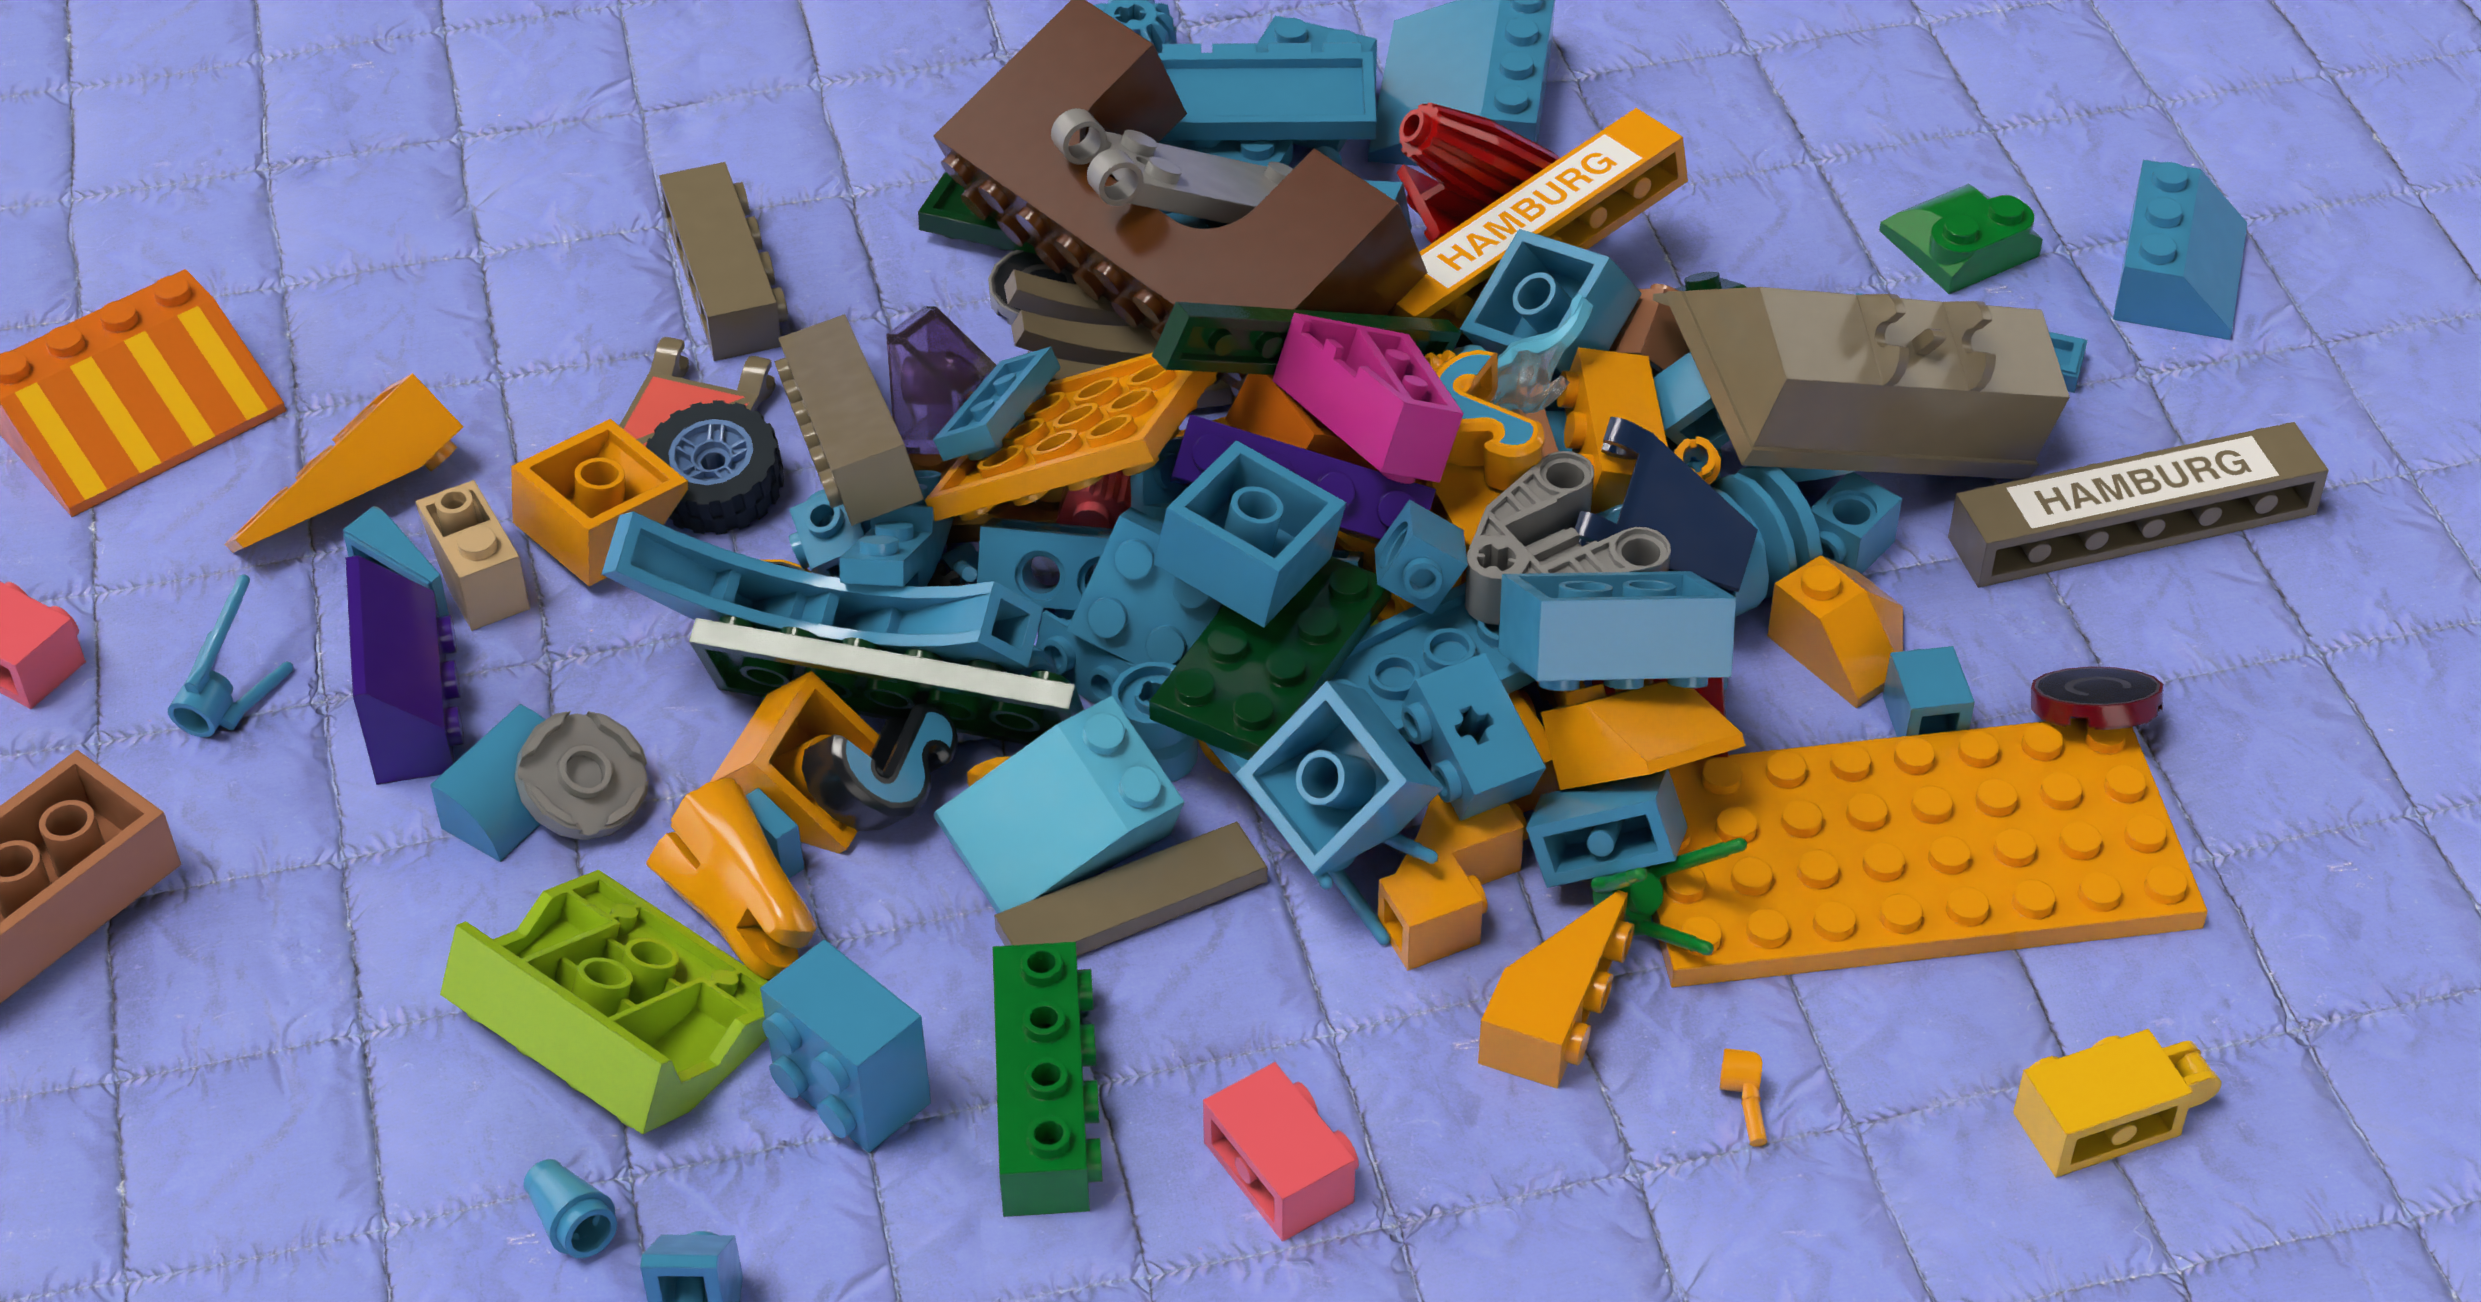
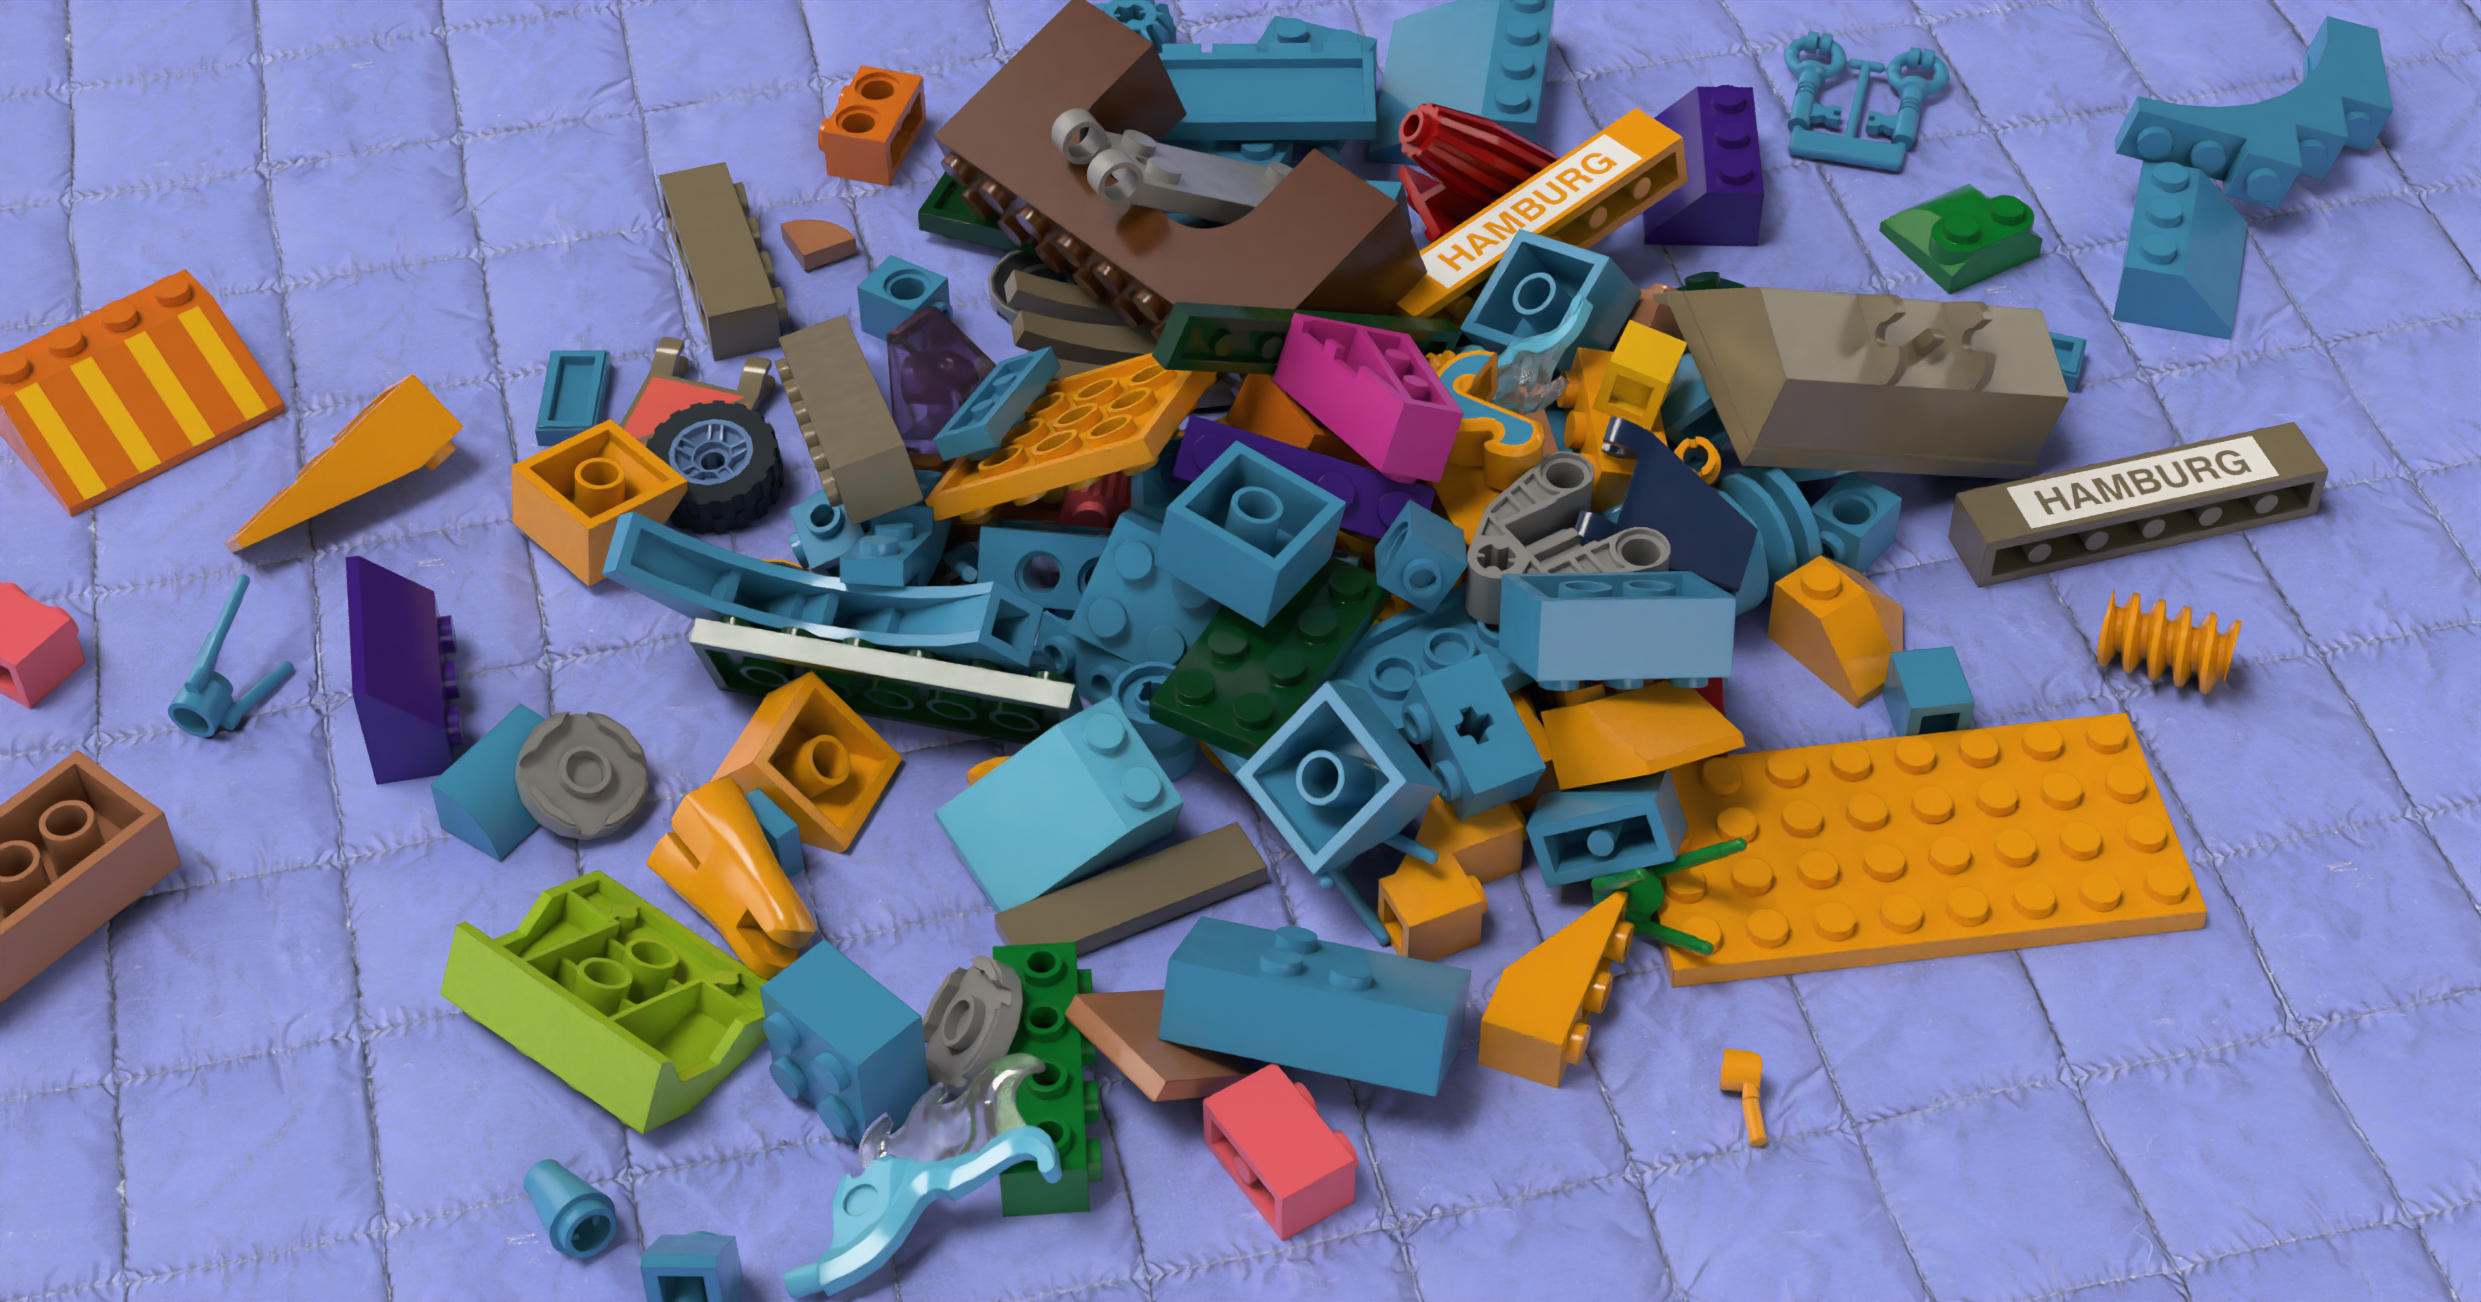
dark azure slope [343,506,449,616] -> none
tan slope [416,480,530,631] -> none
black animal [802,703,958,831] -> none
yellow brick [2013,1029,2222,1178] -> none
tile [2031,667,2164,730] -> none
none -> dark azure tile [535,350,612,446]
none -> nougat tile [781,219,857,271]
none -> medium azure piece [784,1053,1062,1299]
none -> orange brick [818,65,927,186]
none -> dark azure brick [857,255,953,355]
none -> light grey tile [922,955,1023,1096]
none -> nougat tile [1065,989,1254,1102]
none -> dark azure brick [1158,916,1472,1097]
none -> yellow brick [1592,320,1687,431]
none -> dark purple slope [1642,85,1764,246]
none -> dark azure piece [1783,31,1950,171]
none -> light orange piece [2096,588,2242,695]
none -> dark azure arch [2114,16,2393,209]

